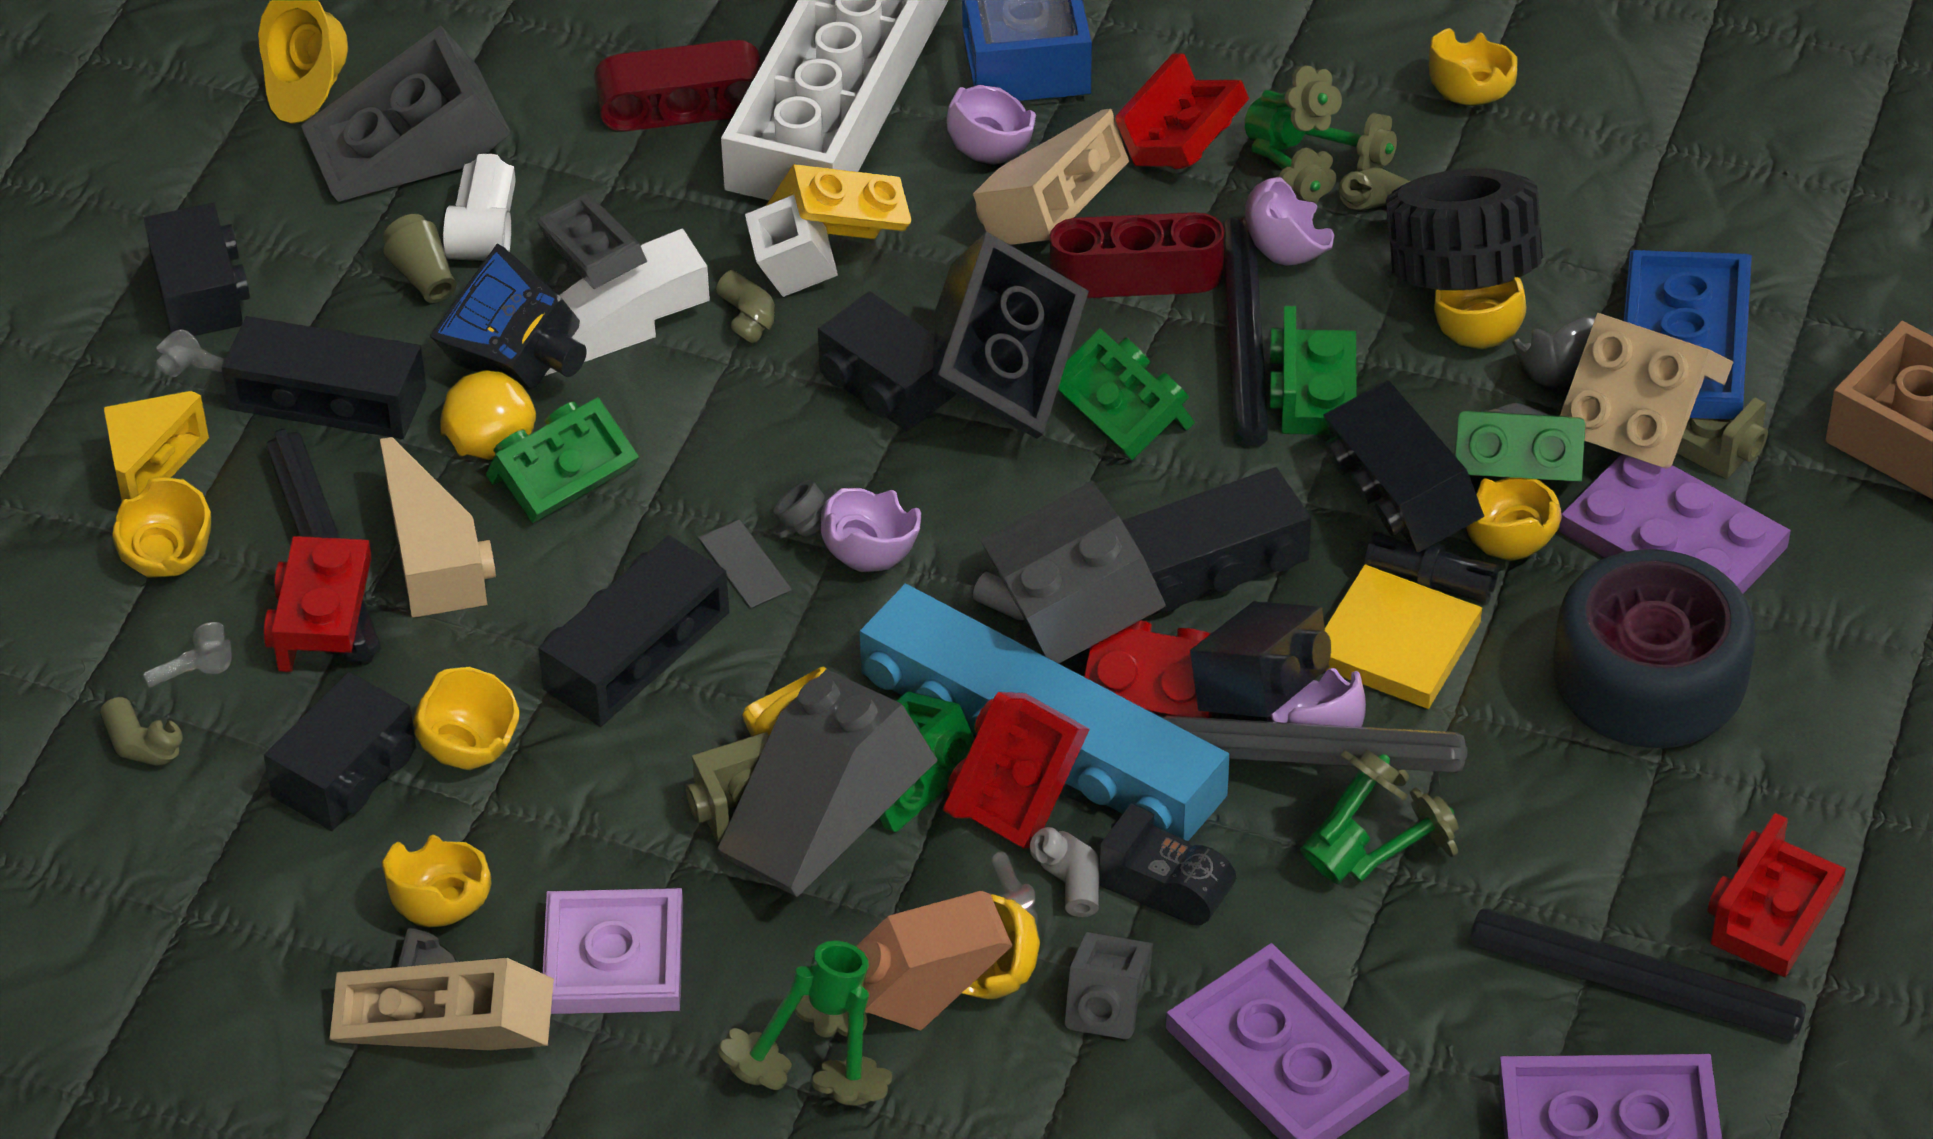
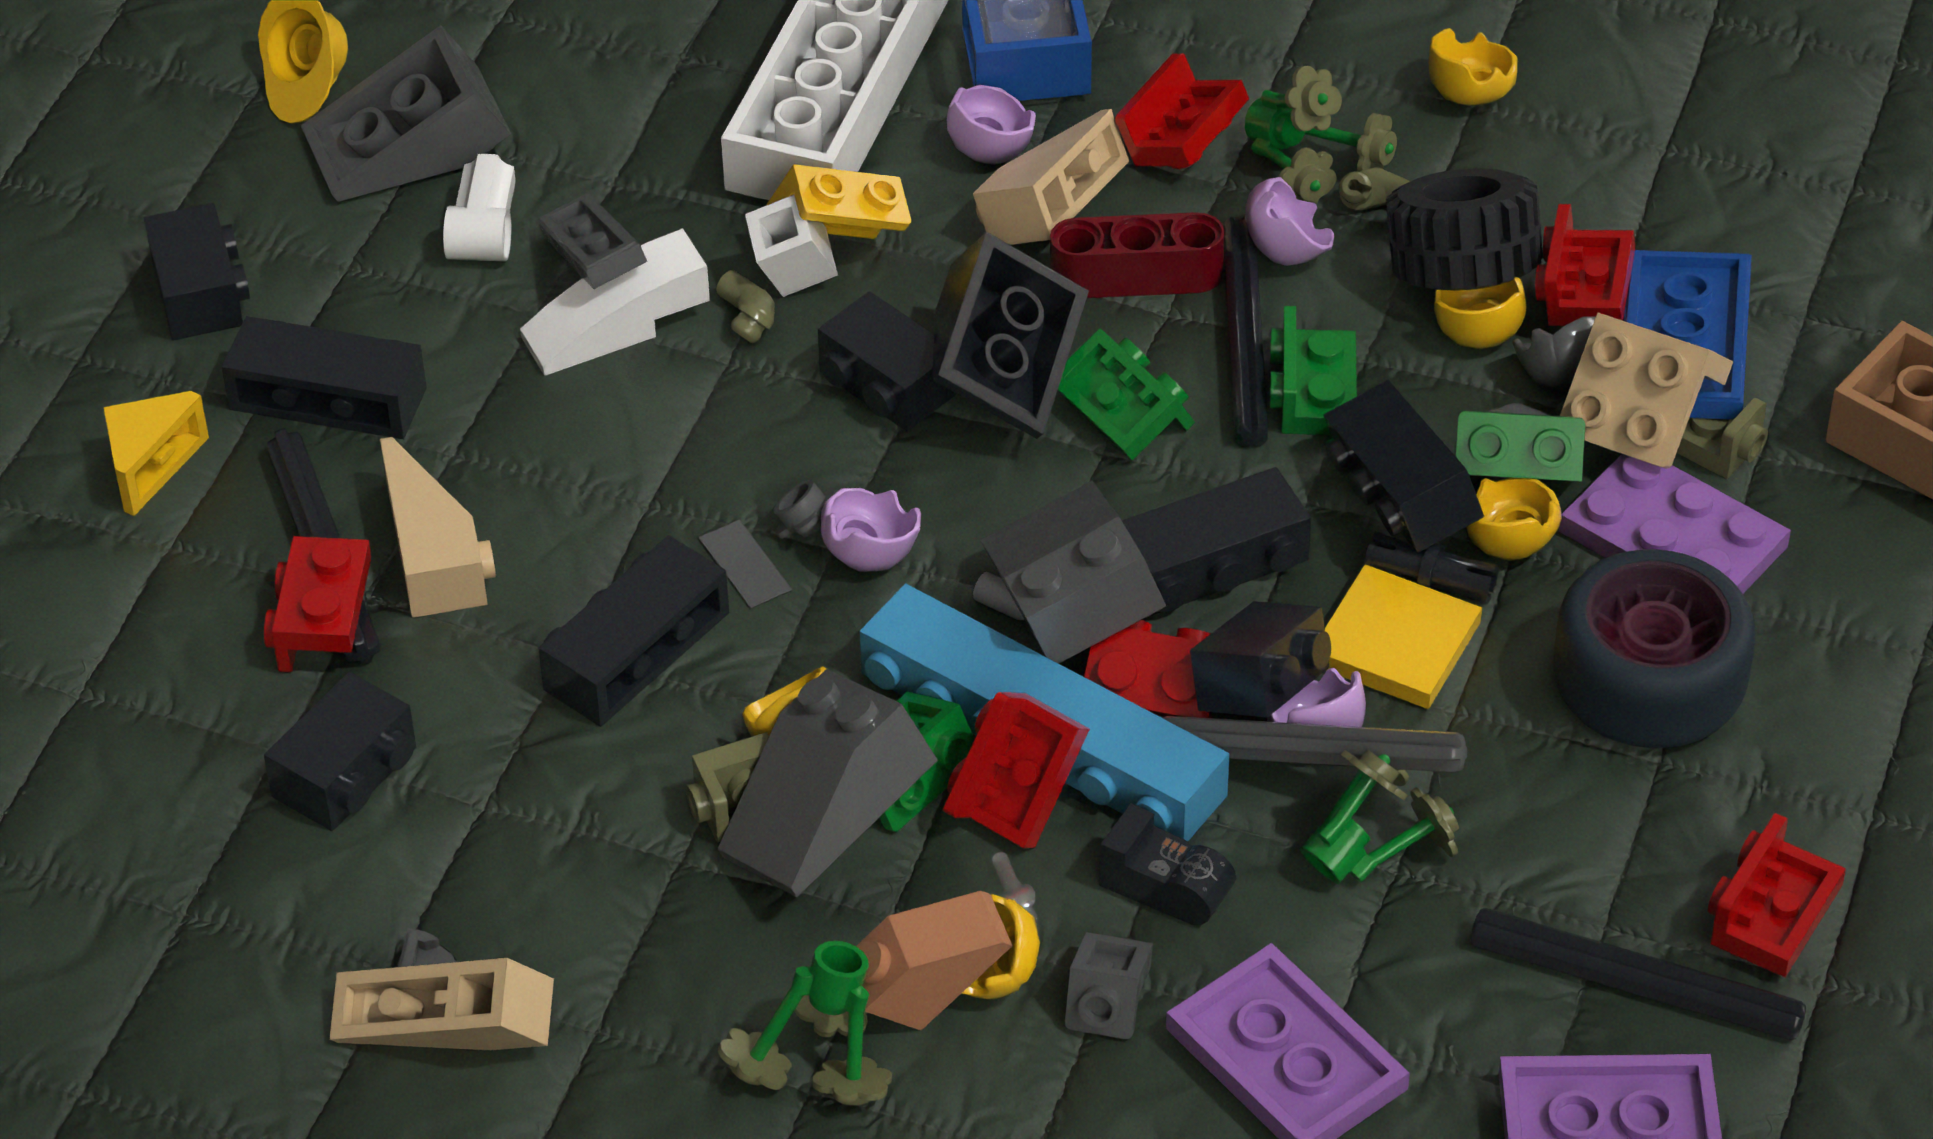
olive arm [100,697,183,766] -> none
yellow hair [112,477,211,578] -> none
clear hand [143,622,232,688] -> none
clear hand [156,329,225,377] -> none
yellow hair [381,835,492,927] -> none
olive cone [383,214,457,303] -> none
yellow hair [413,667,520,770] -> none
torso [430,243,587,390] -> none
yellow hair [440,371,536,460] -> none
green bracket [486,397,639,524] -> none
lavender tile [543,888,683,1014] -> none
dark red beam [594,40,761,131] -> none
light grey arm [1030,827,1099,917] -> none
none -> red bracket [1535,204,1635,326]

